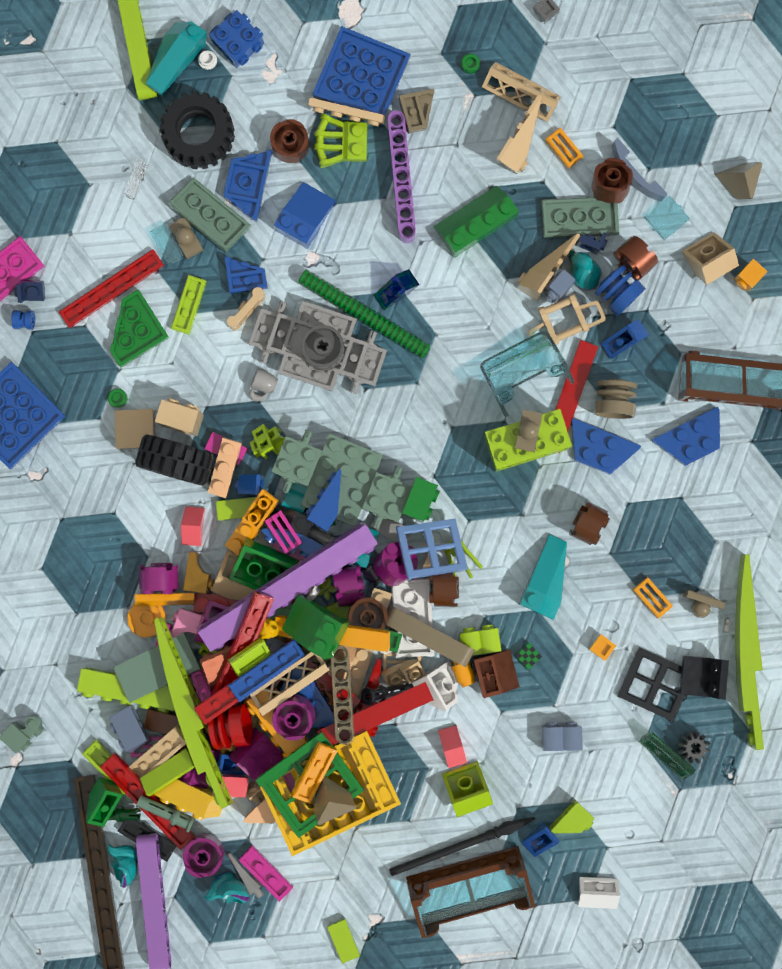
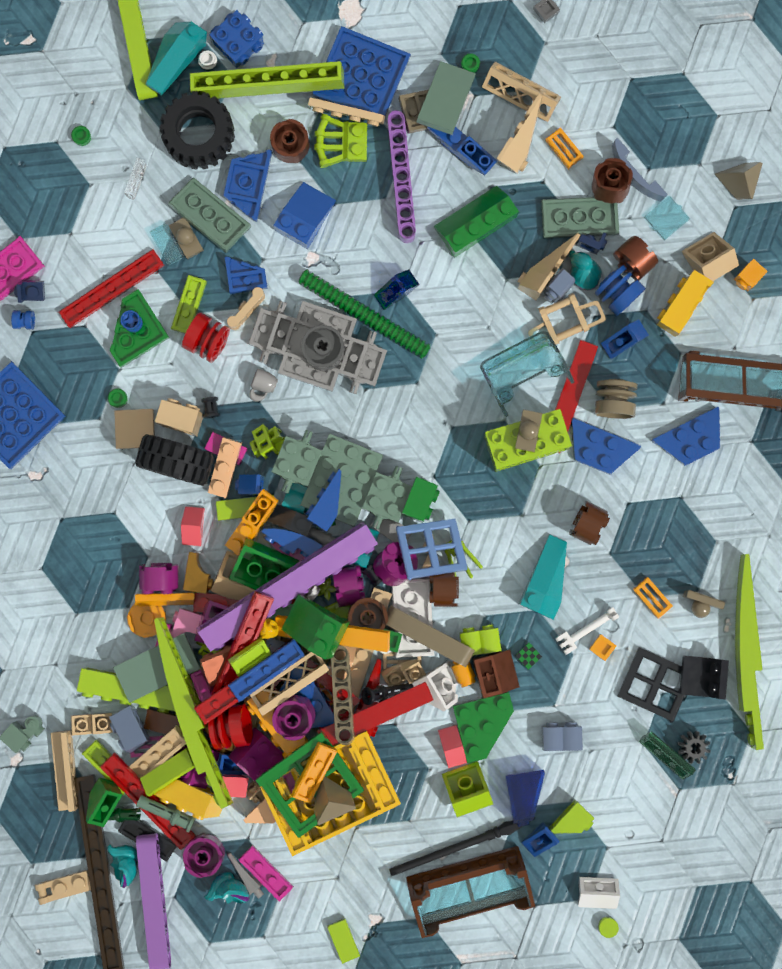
dark pink tile [265,510,302,554] -> none
none -> tan plate [34,870,91,905]
none -> tan fence [51,730,78,812]
none -> green tile [71,126,91,146]
none -> tan slope [71,713,113,736]
none -> blue wheel [121,310,143,332]
none -> red wheel [182,312,230,363]
none -> lime brick [190,61,345,98]
none -> black bush [201,397,220,419]
none -> sand green tile [416,61,476,135]
none -> blue slope [427,127,497,176]
none -> green plate [453,692,514,763]
none -> clear blue slope [505,770,545,827]
none -> white hinge [555,607,619,655]
none -> lime tile [598,917,619,938]
none -> yellow wedge [657,270,714,337]

